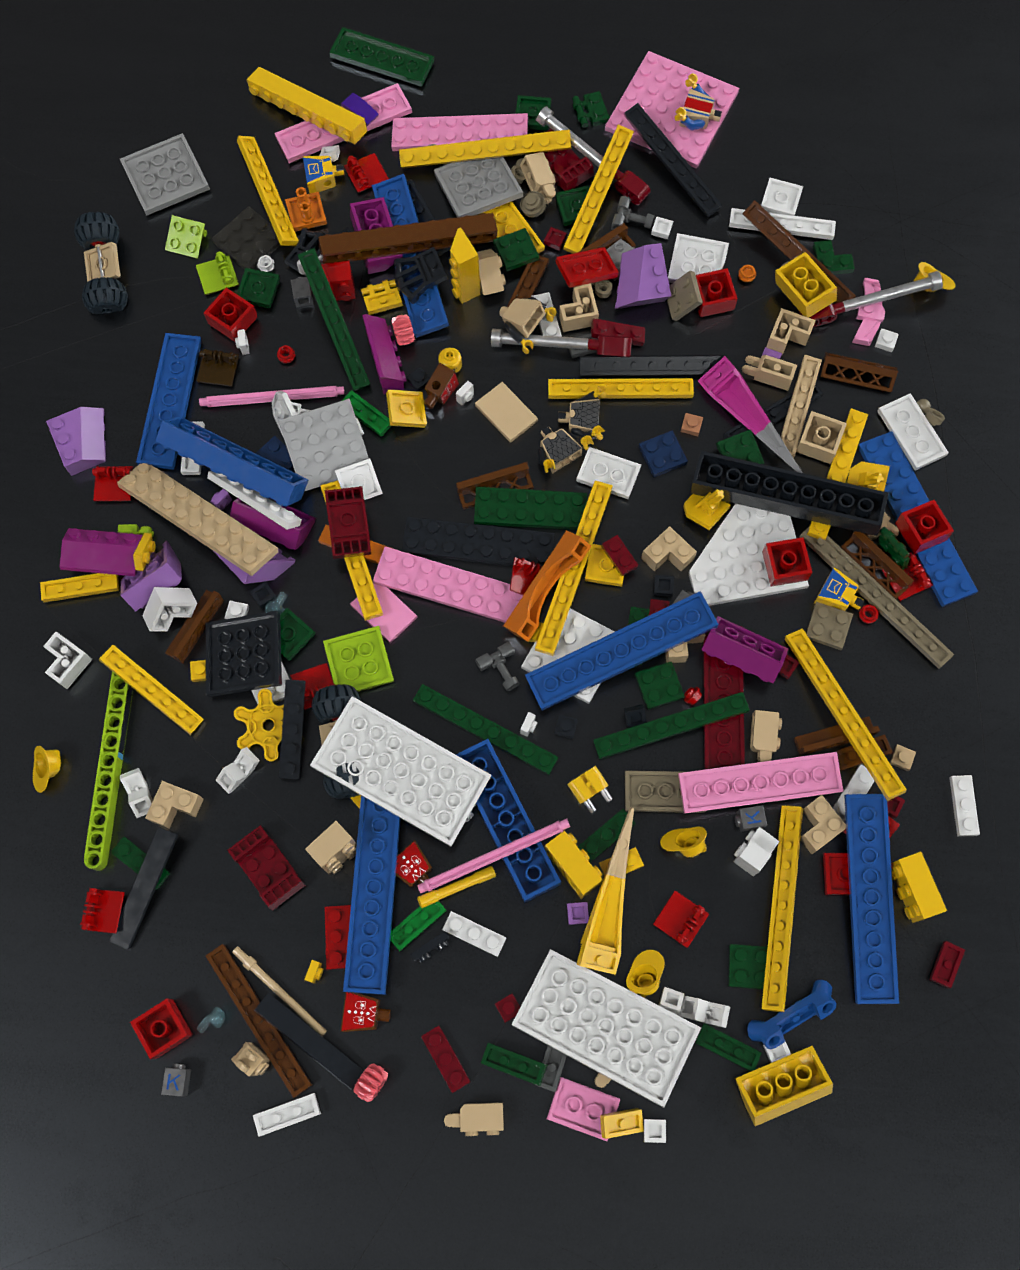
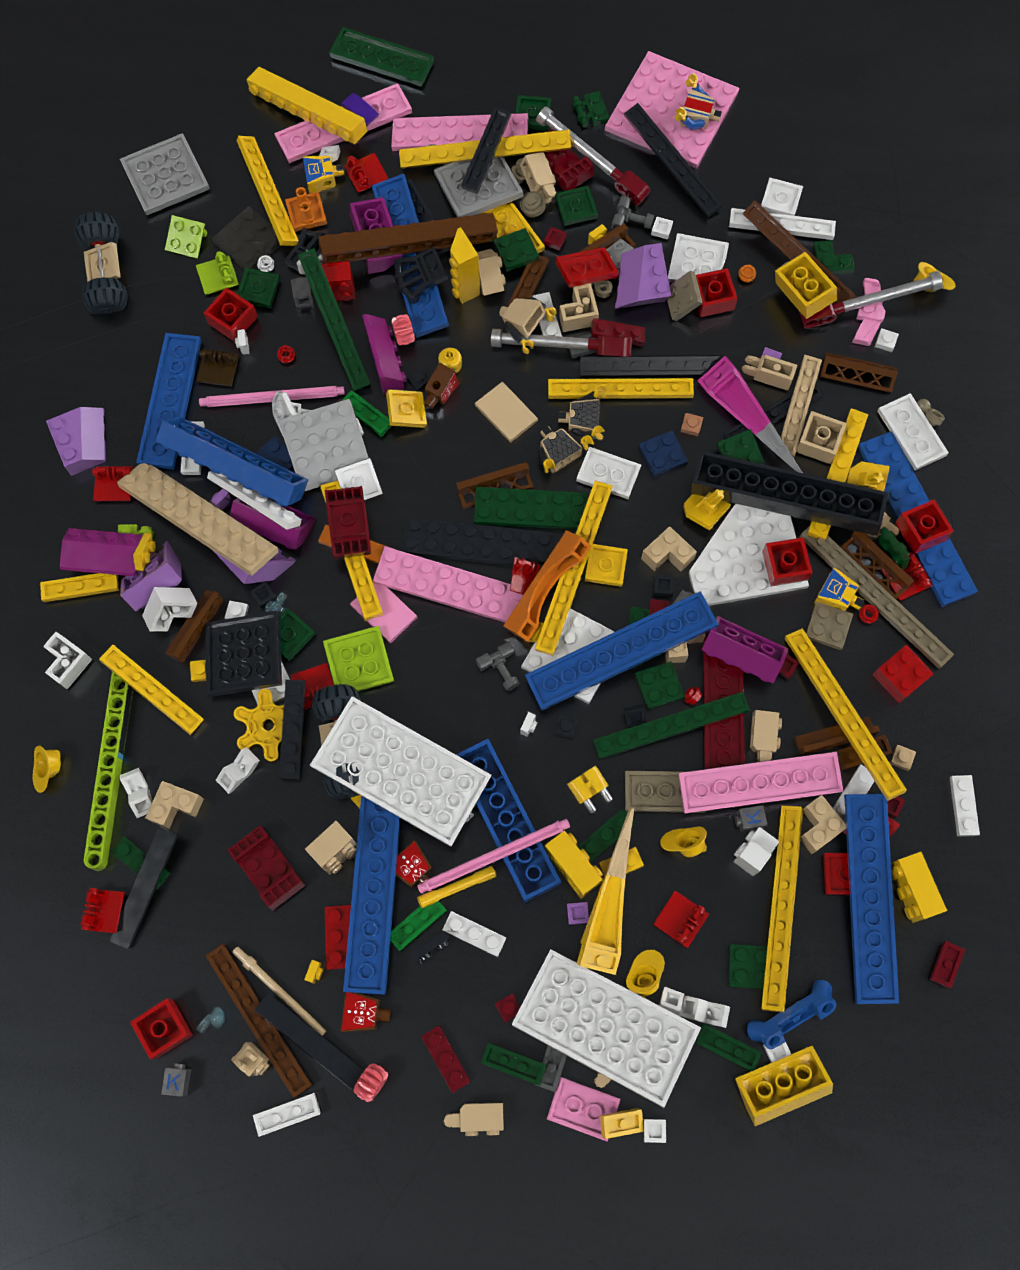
yellow plate [361,280,403,315] -> none
dark green plate [413,684,558,775] -> none
white plate [456,381,474,405] -> none
yellow plate [563,124,634,253] -> none
dark red plate [601,535,638,576] -> none
tan brick [767,308,816,355] -> none
none -> black plate [461,107,511,194]
none -> yellow plate [588,224,607,245]
none -> red brick [872,645,934,703]

